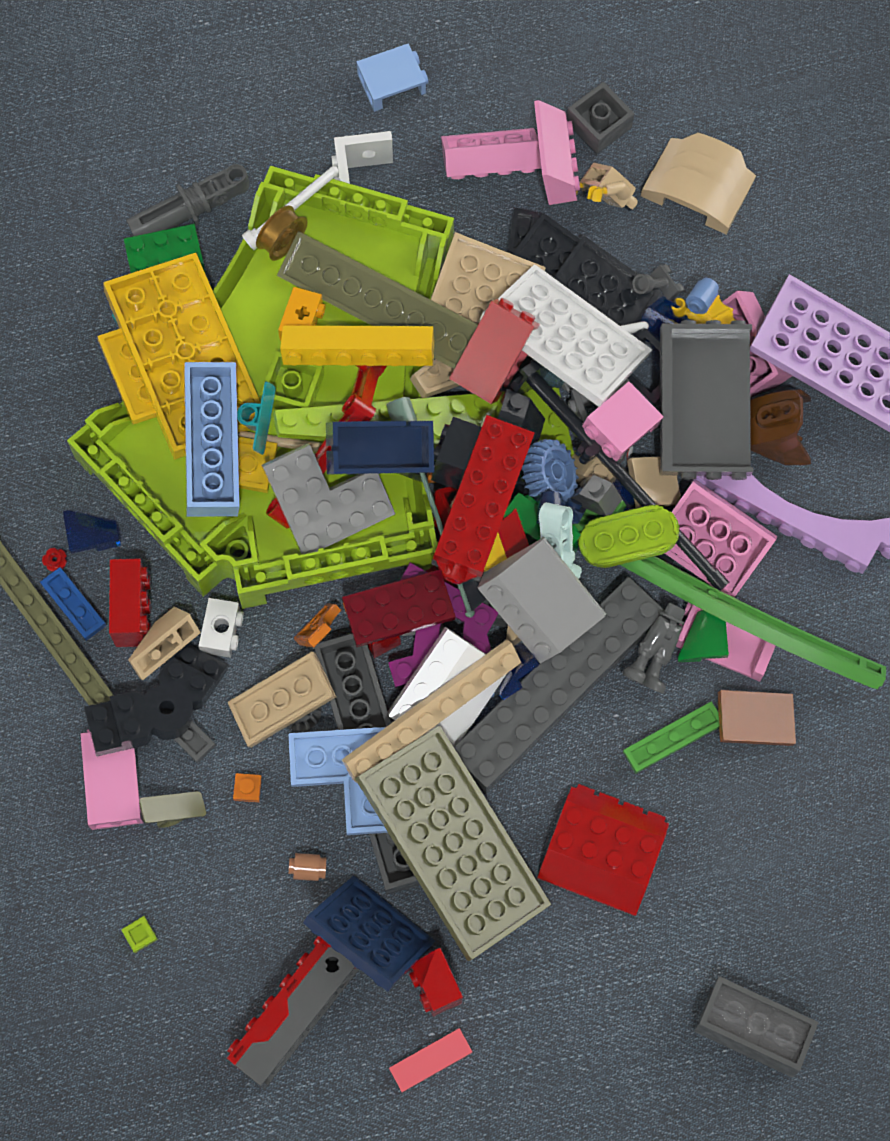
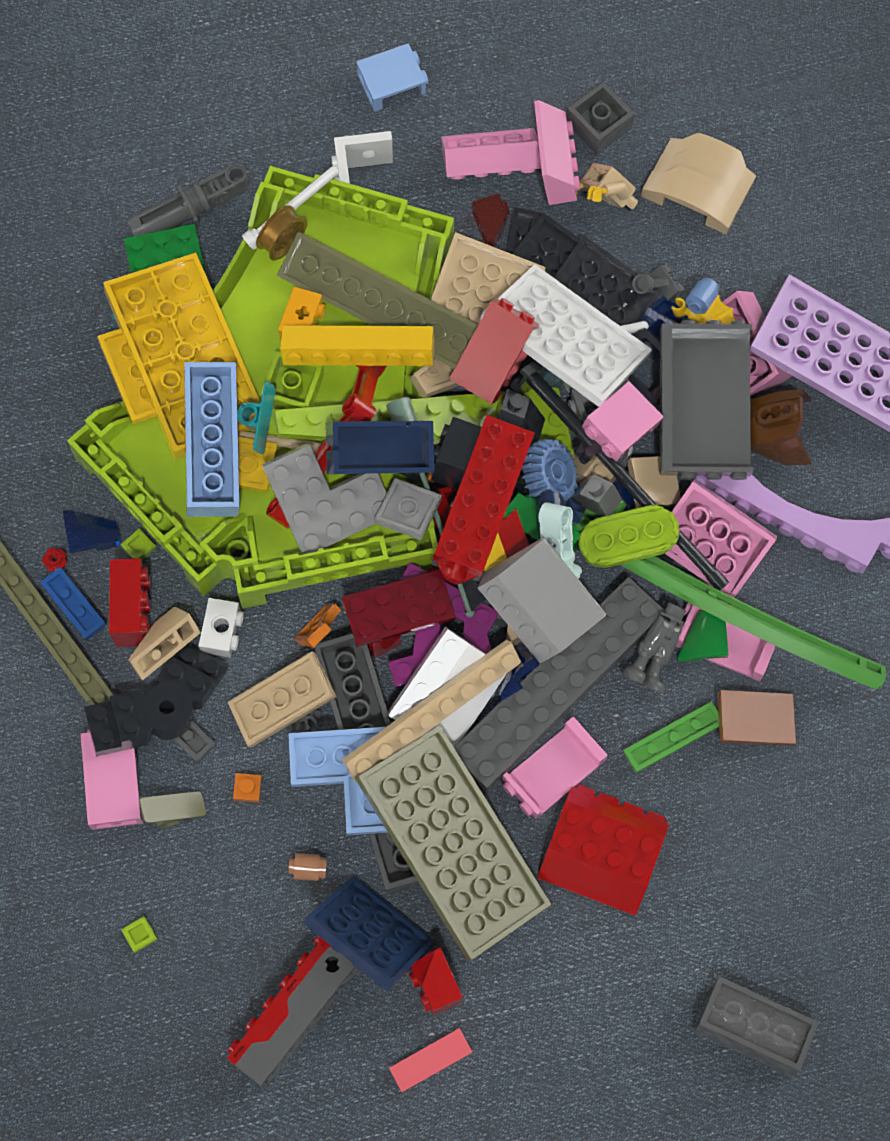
none -> lime tile [121,528,157,561]
none -> light grey tile [374,478,442,541]
none -> clear red slope [472,193,510,247]
none -> bright pink panel [502,717,607,819]

